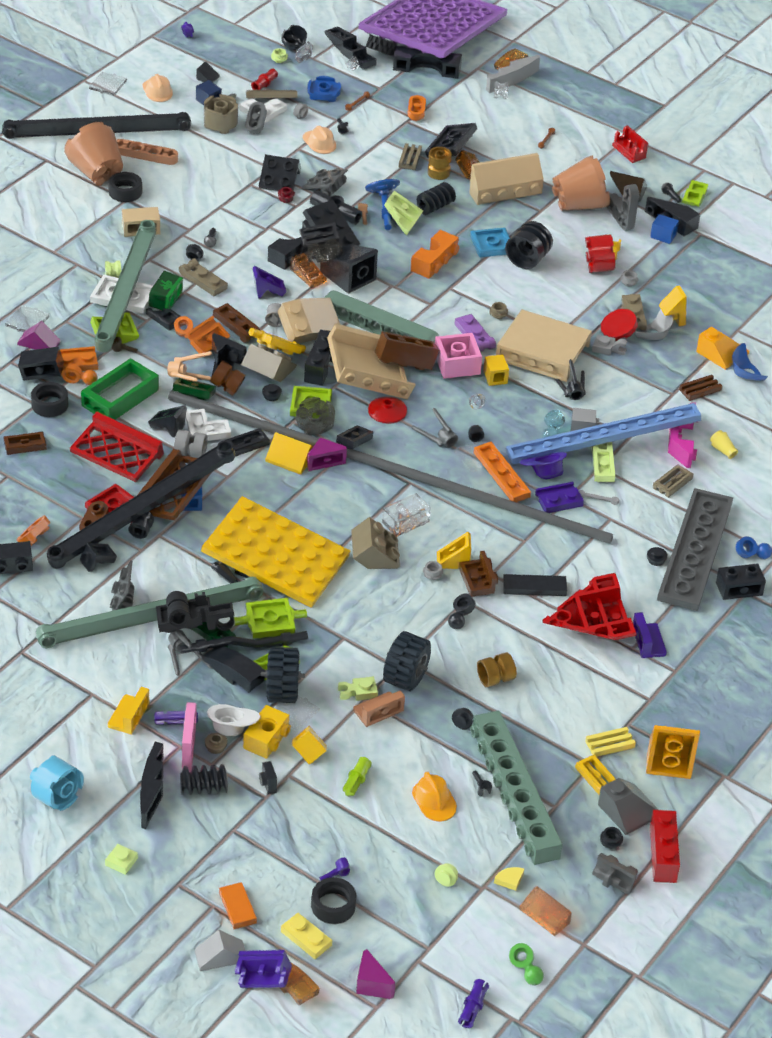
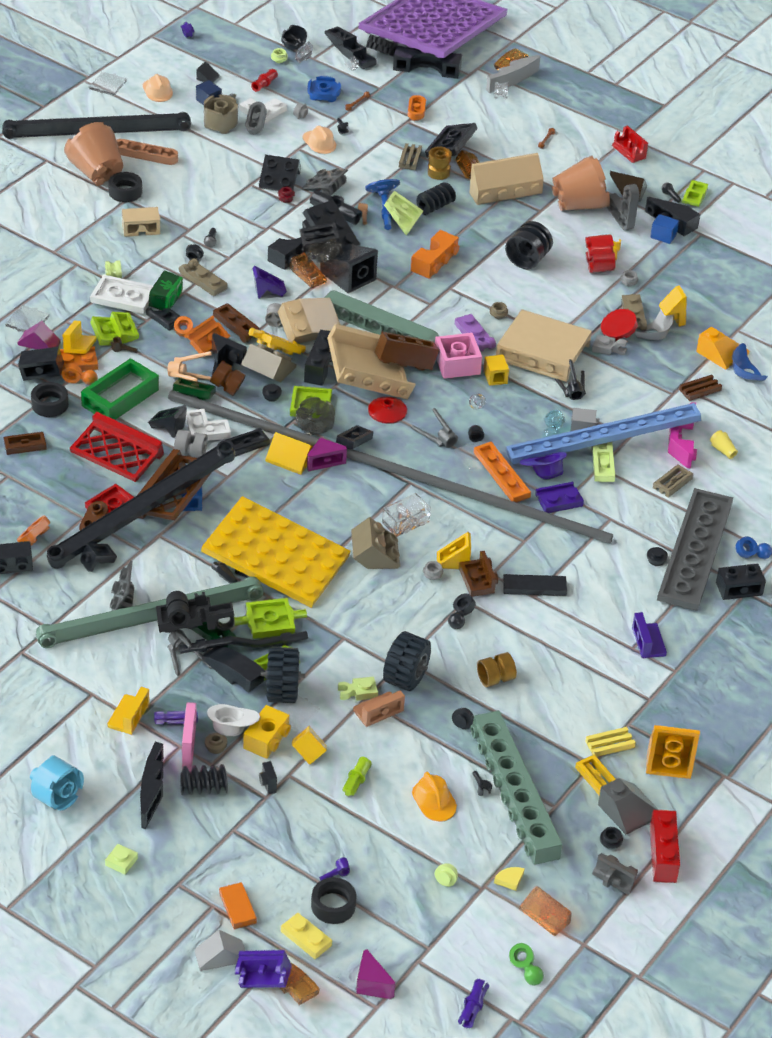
sand green piece [95,220,156,352] -> none
black wheel [128,512,154,539] -> none
dark tan tile [246,90,297,98] -> none
dark azure tile [470,227,510,258] -> none
red wedge [542,573,636,640] -> none
light grey hinge [579,490,619,505] -> none
none -> yellow panel [63,321,97,354]

